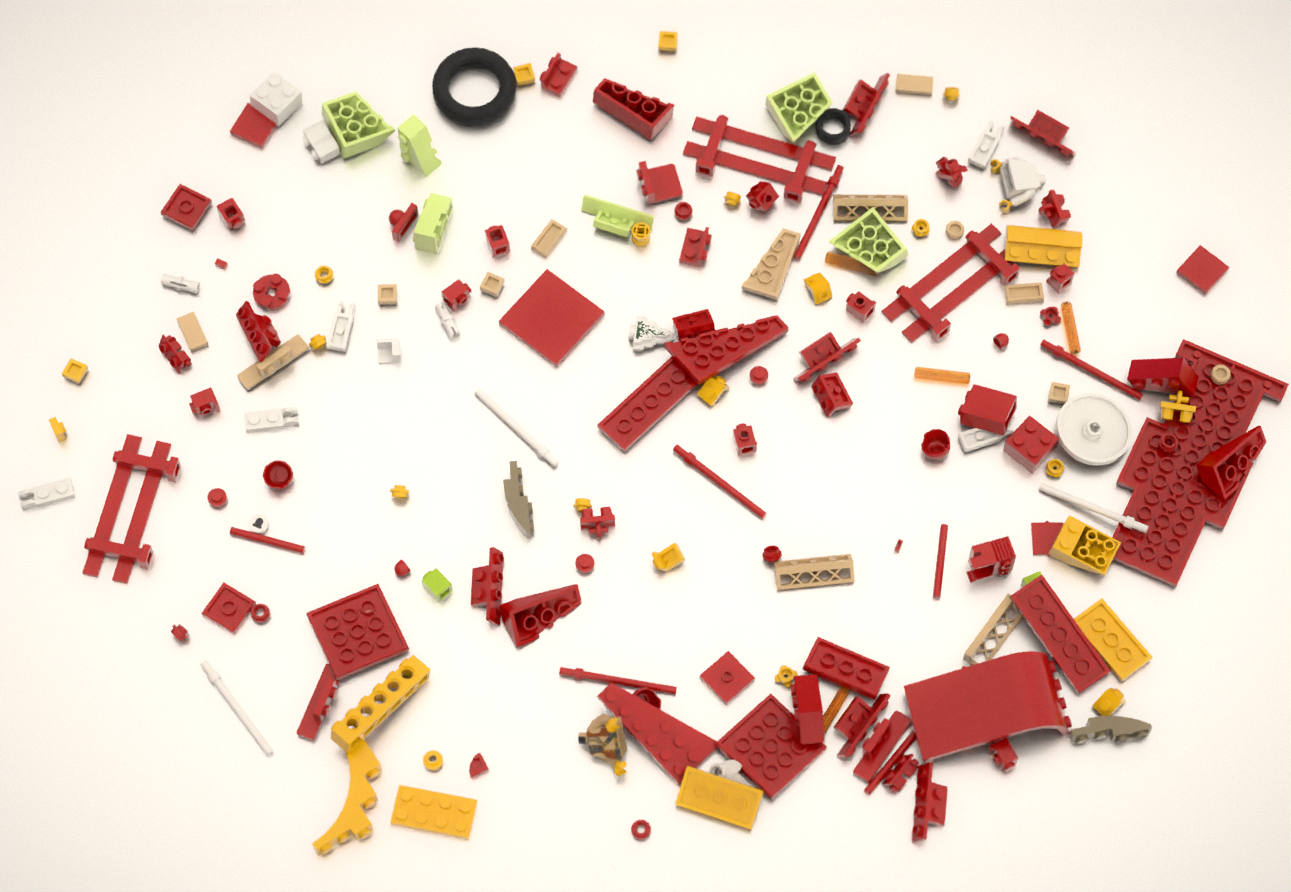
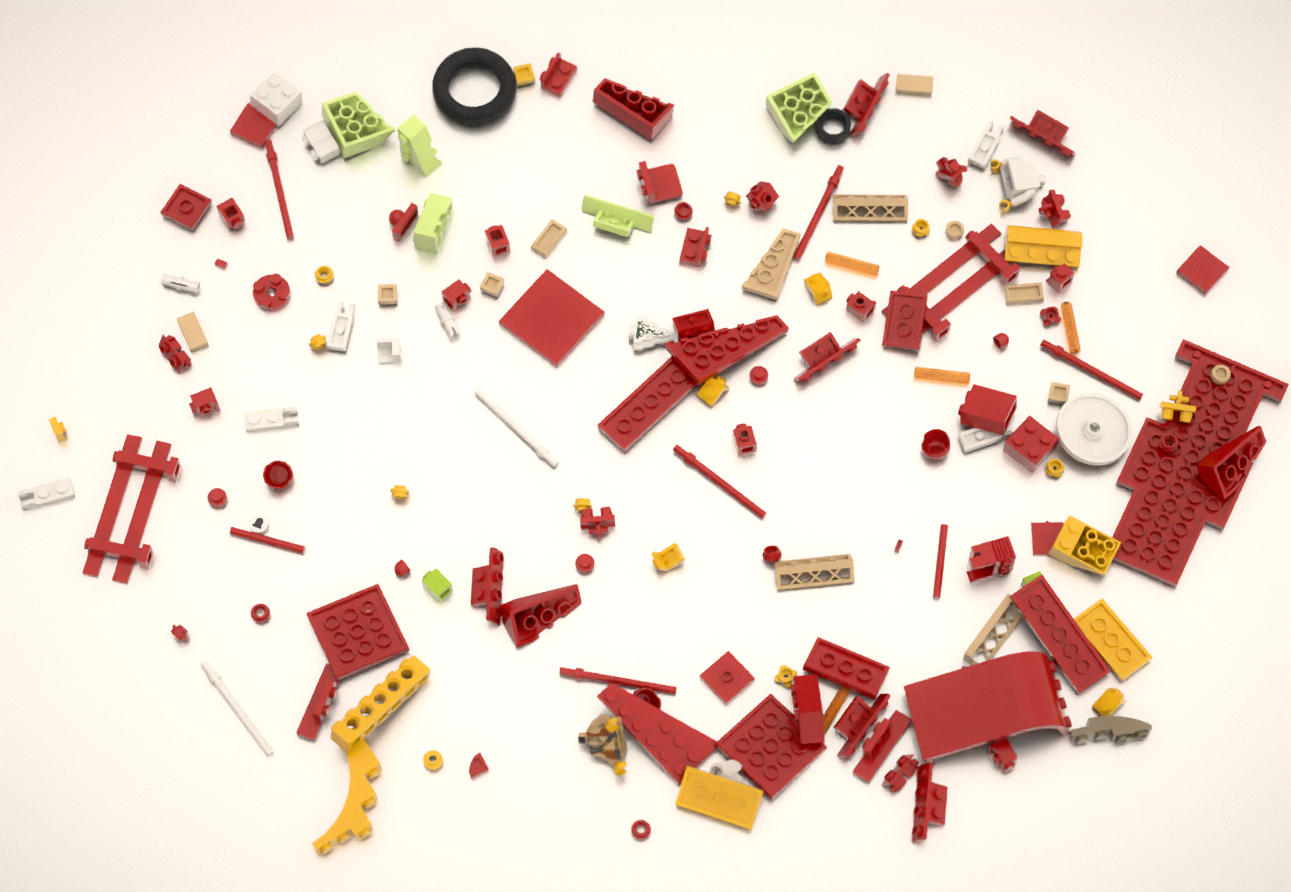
yellow plate [62,358,88,384] -> none
red tile [201,582,256,635] -> none
red bracket [235,301,281,362] -> none
tan bracket [237,334,309,390] -> none
yellow plate [390,785,478,840] -> none
dark tan slope [503,461,534,539] -> none
yellow wheel [632,222,650,247] -> none
yellow plate [658,31,678,51] -> none
fence [682,115,836,203] -> none
red bracket [811,372,853,417] -> none
yellowish green wedge [828,207,909,273] -> none
red bar [863,731,917,796] -> none
yellow plate [942,87,960,100] -> none
white bar [1039,483,1149,533] -> none
red wedge [1127,357,1199,397] -> none
none -> bar [265,139,294,240]
none -> red tile [882,290,928,351]

